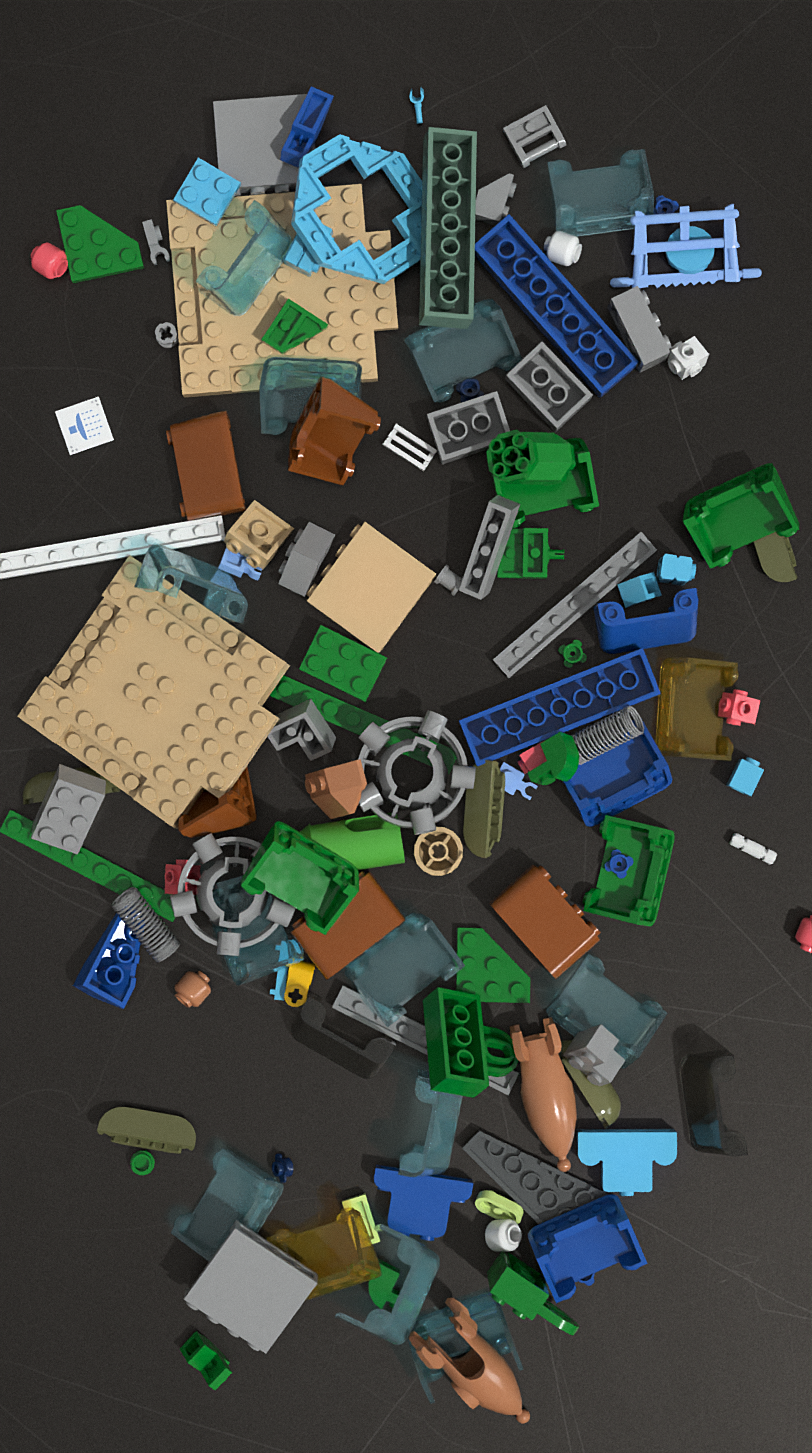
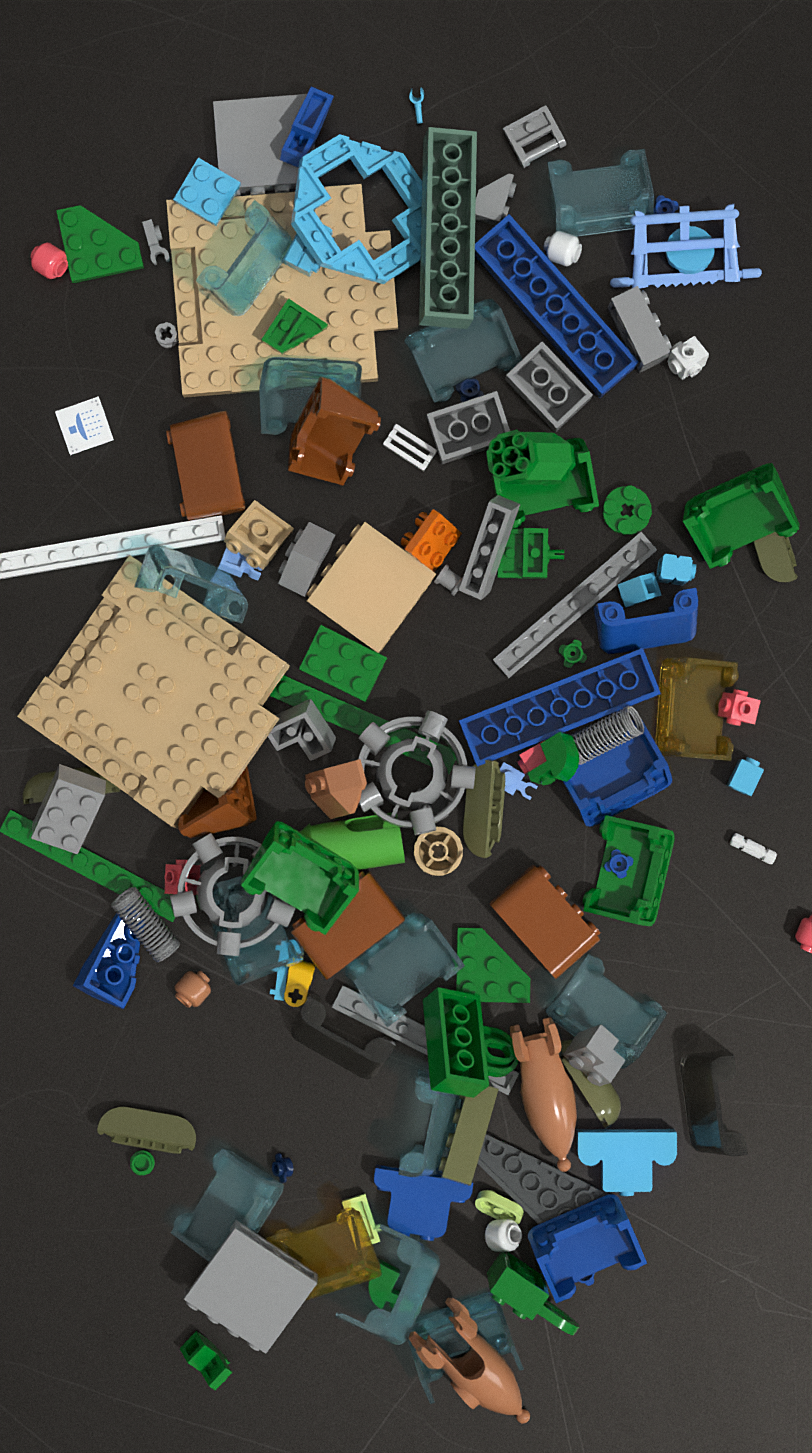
none -> orange plate [401,509,462,572]
none -> olive brick [438,1086,499,1186]
none -> green plate [603,486,652,535]

